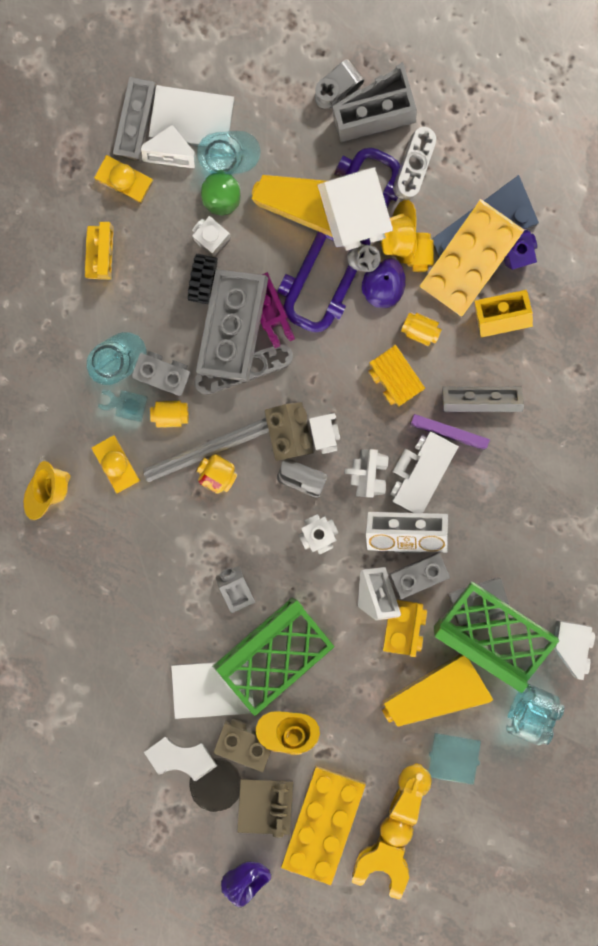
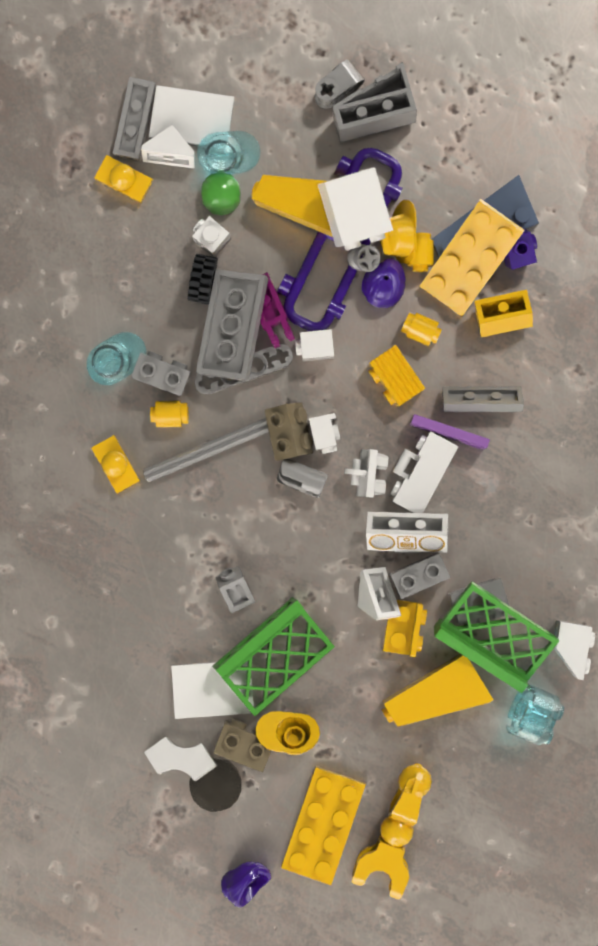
yellow piece [23,461,71,520] -> none
yellow bracket [85,222,114,280] -> none
clear light blue plate [98,390,148,422] -> none
yellow head [196,454,237,494] -> none
dark tan hinge [237,779,293,838] -> none
white brick [299,514,339,554] -> none
white beam [393,127,436,200] -> none
clear light blue piece [429,733,481,784] -> none
none -> white brick [295,329,334,362]

